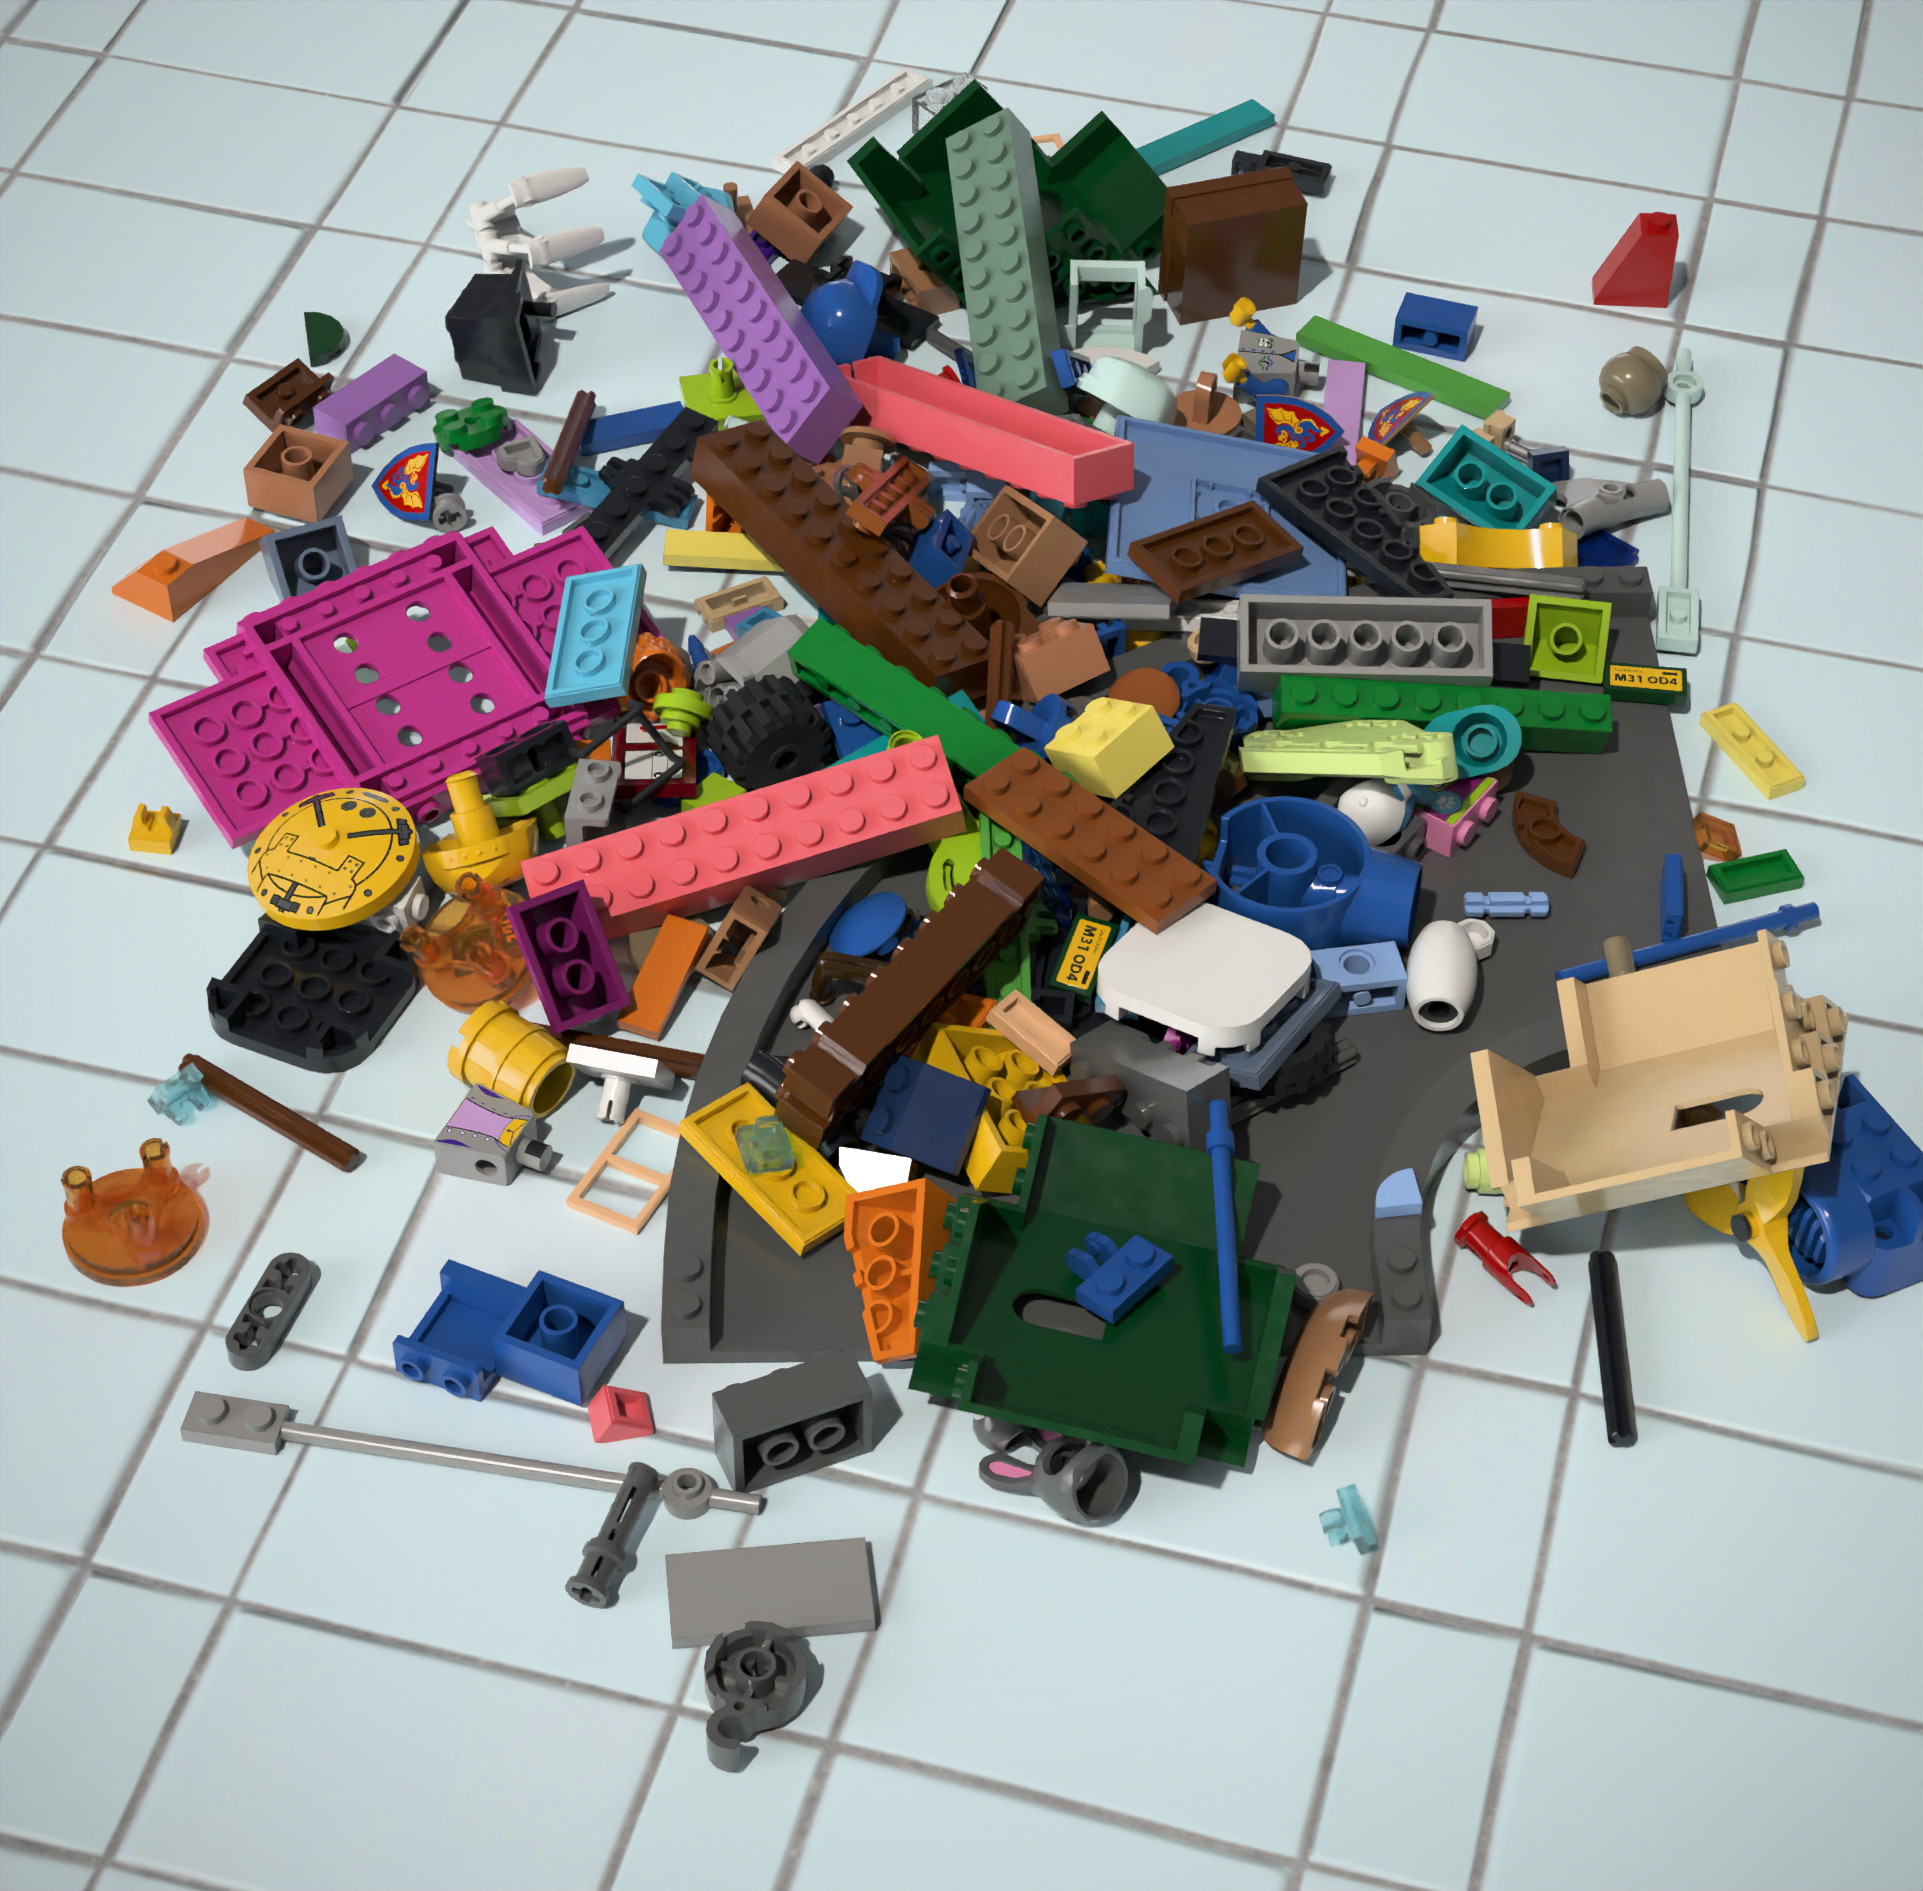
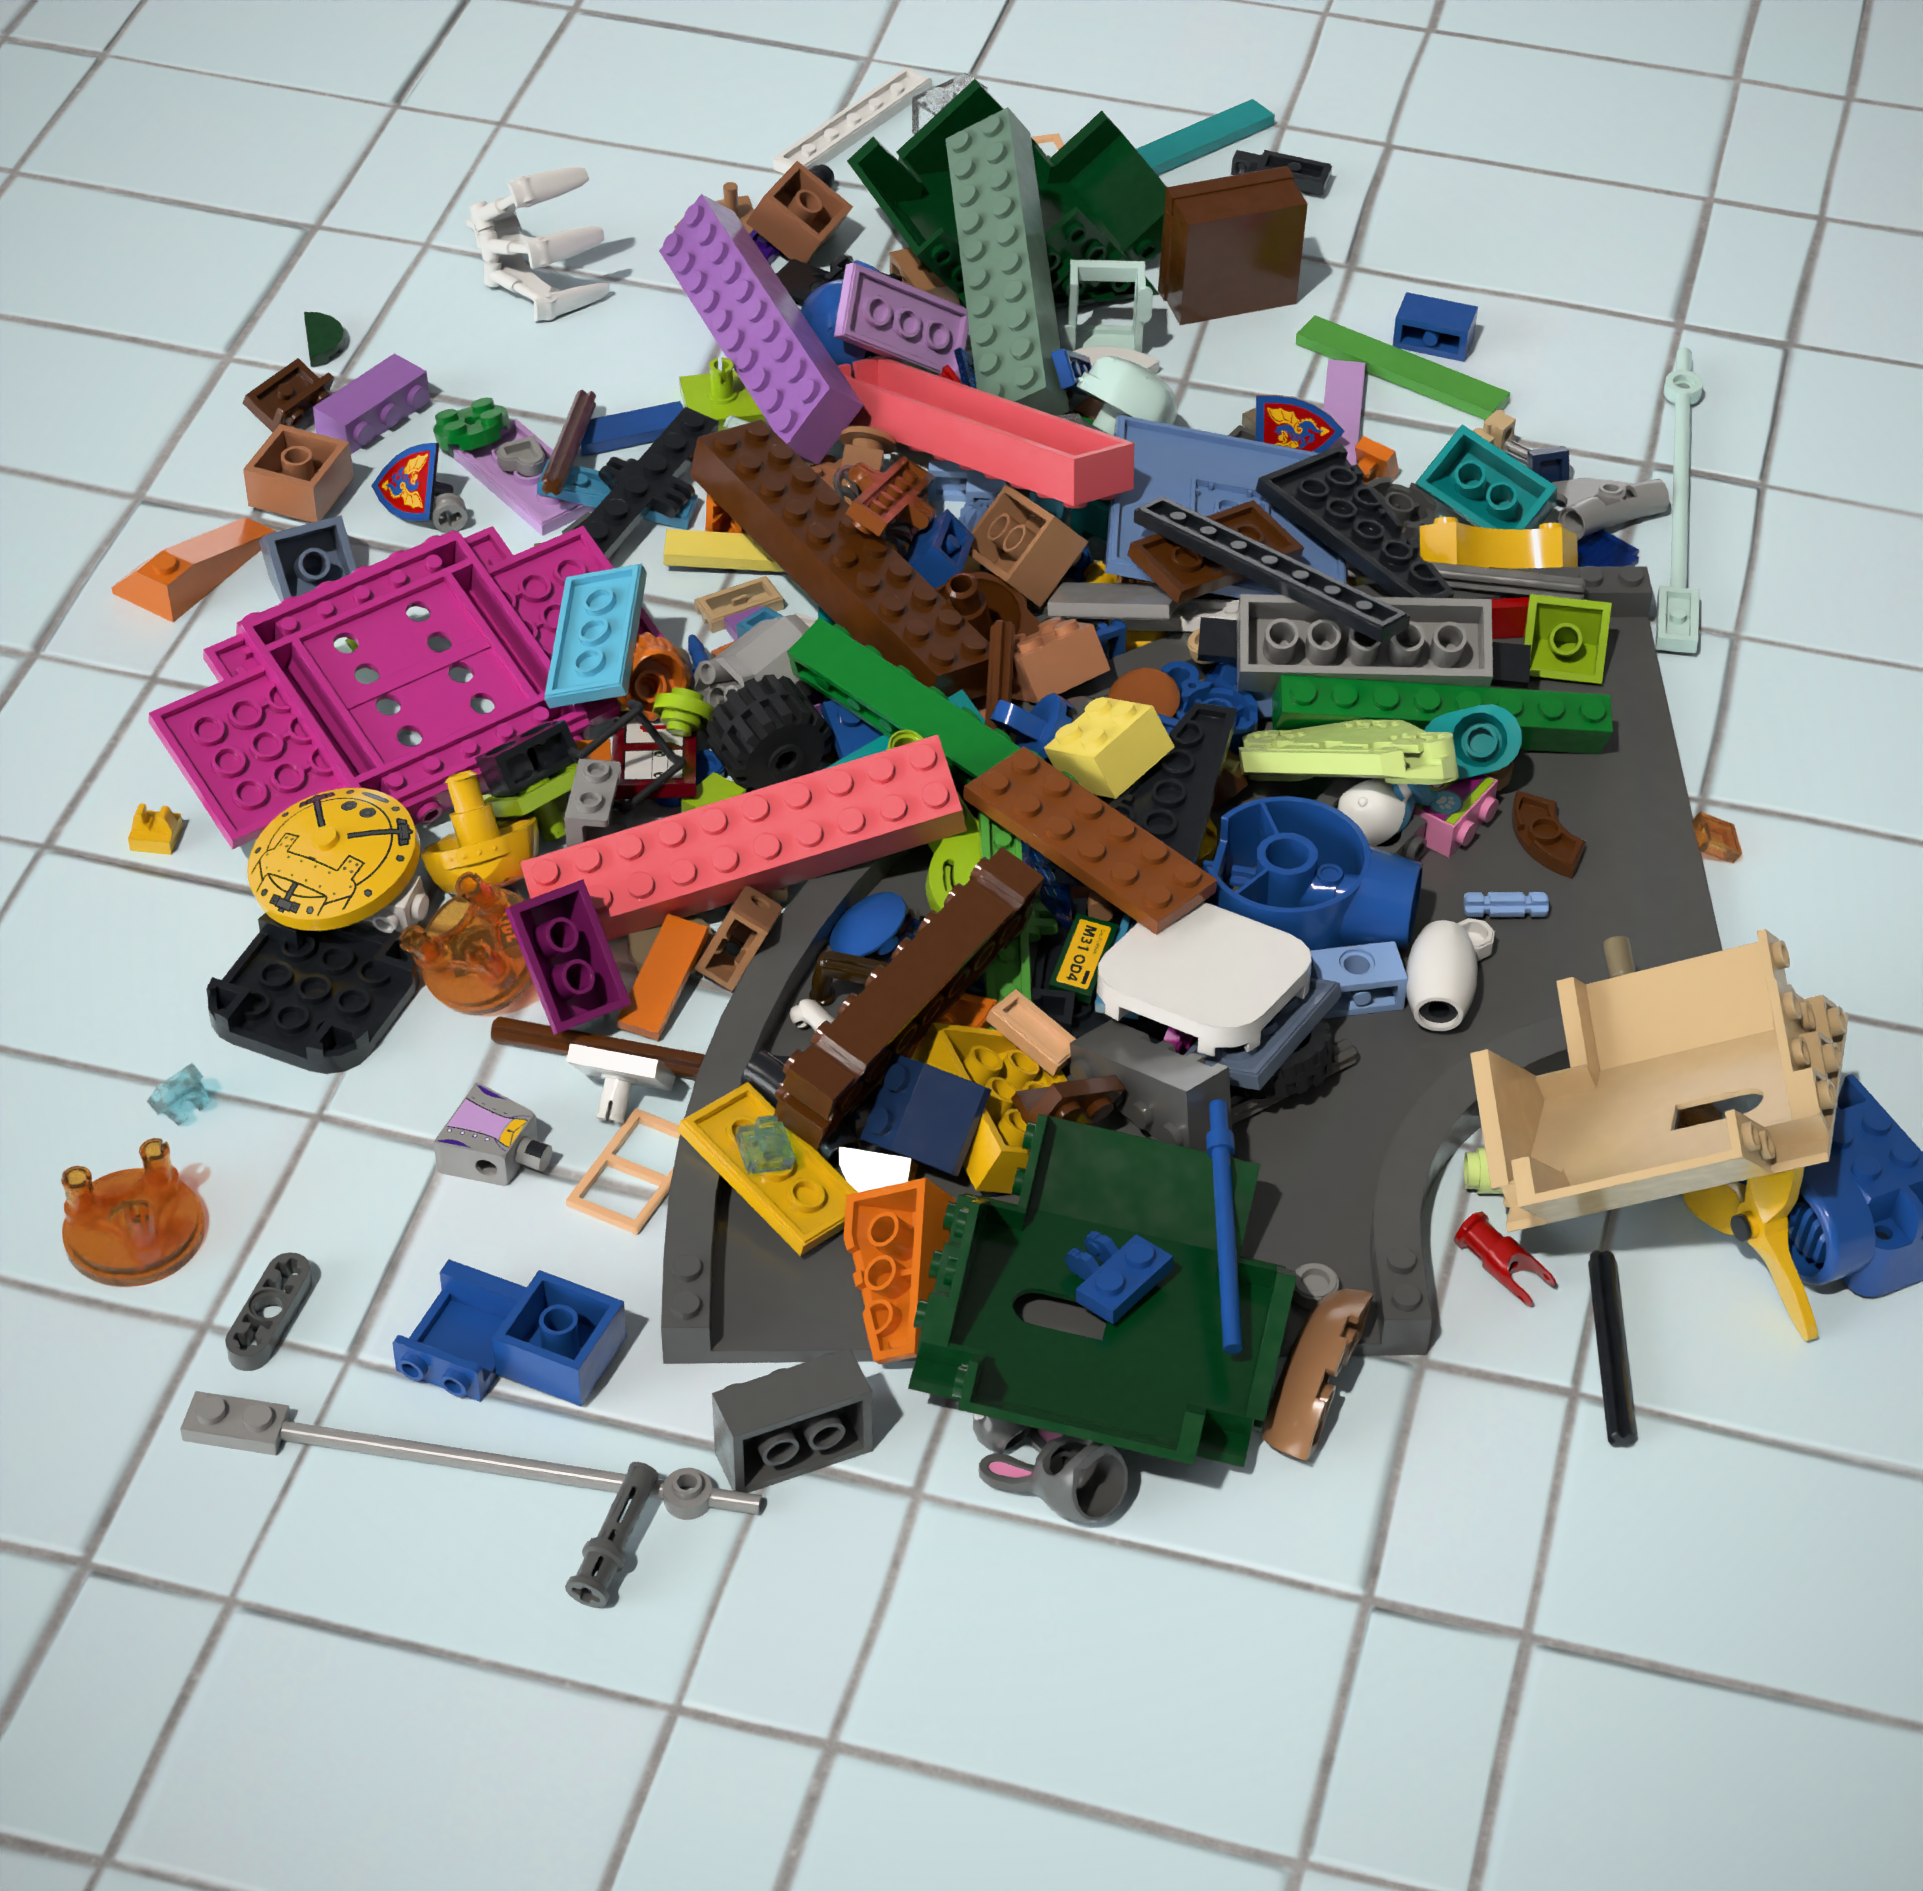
reddish brown axle [178,1053,360,1171] -> none
black piece [445,259,557,394] -> none
yellow piece [447,1000,576,1120] -> none
coral slope [588,1385,654,1443] -> none
medium azure piece [631,172,734,256] -> none
light grey tile [665,1537,875,1649] -> none
dark grey piece [704,1621,808,1772] -> none
nougat tile [1174,371,1242,436] -> none
torso [1222,297,1320,404] -> none
clear light blue tile [1319,1483,1379,1555] -> none
shield [1368,391,1435,456] -> none
light blue tile [1374,1168,1423,1219] -> none
blue bar [1555,902,1820,983] -> none
red slope [1591,212,1679,308] -> none
dark tan piece [1599,346,1668,415] -> none
tile [1603,661,1687,706] -> none
blue tile [1660,853,1684,943] -> none
light yellow tile [1699,702,1805,801] -> none
green tile [1706,849,1804,905] -> none
none -> lavender tile [834,262,969,380]
none -> black tile [1134,496,1410,643]

